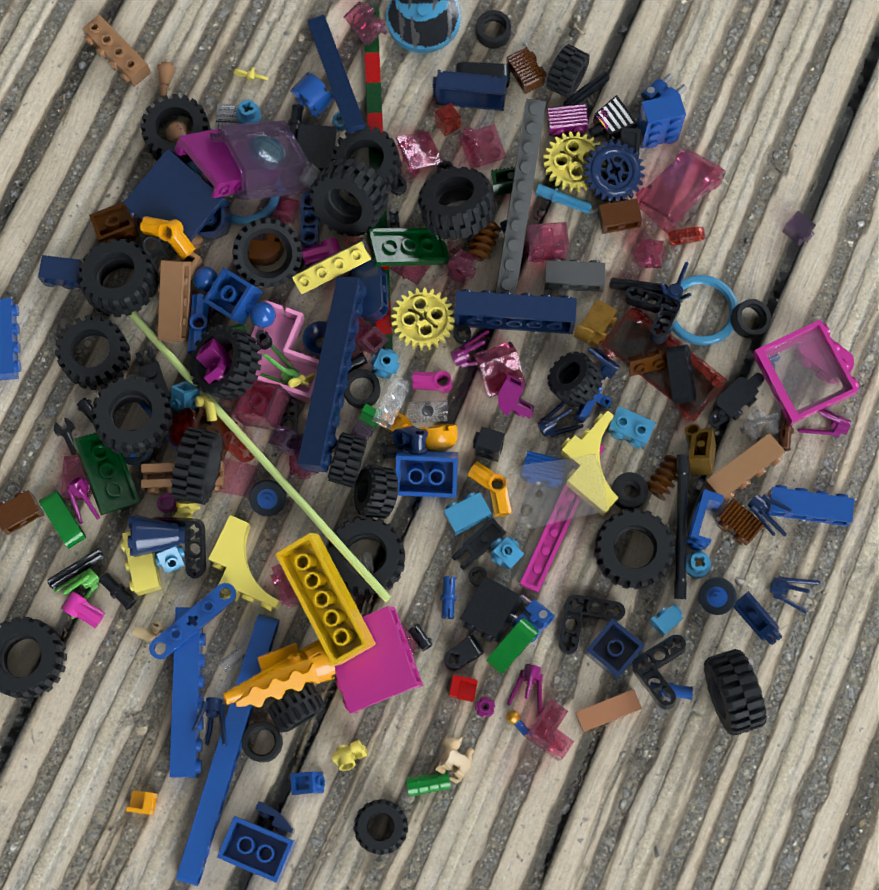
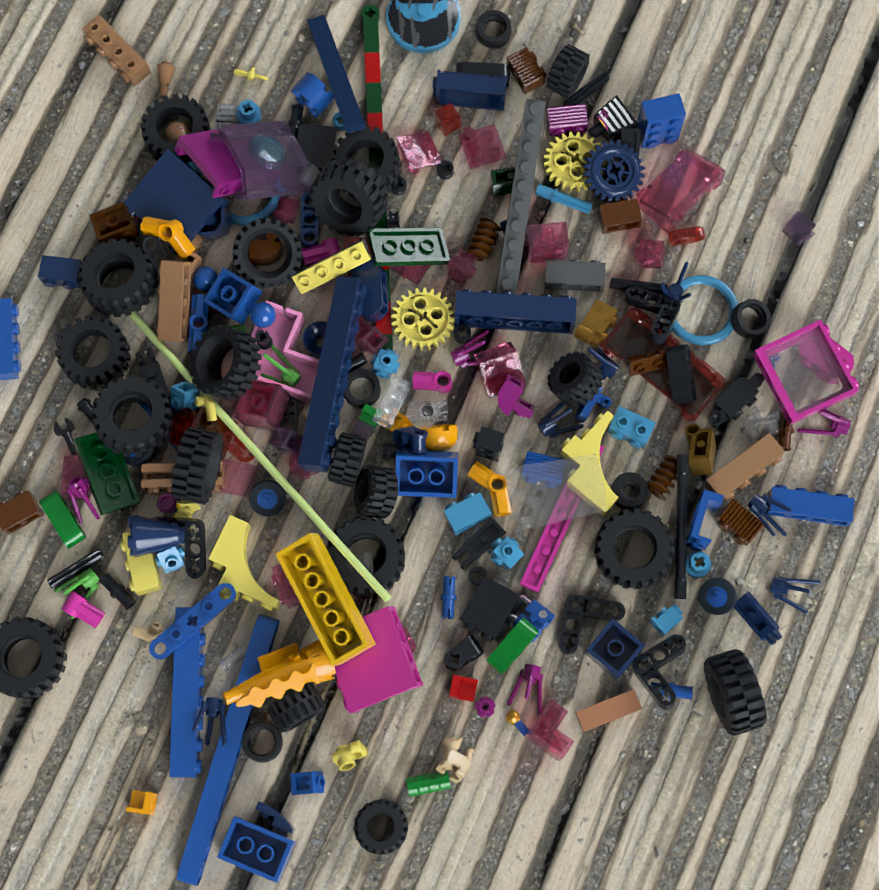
magenta brick [196,338,232,384] -> none
light yellow piece [288,373,316,388] -> none
clear pink bracket [343,1,388,46] -> none
black pin [408,624,433,651] -> none
black tyre [418,166,496,240] -> none
blue piece [641,73,687,101] -> none

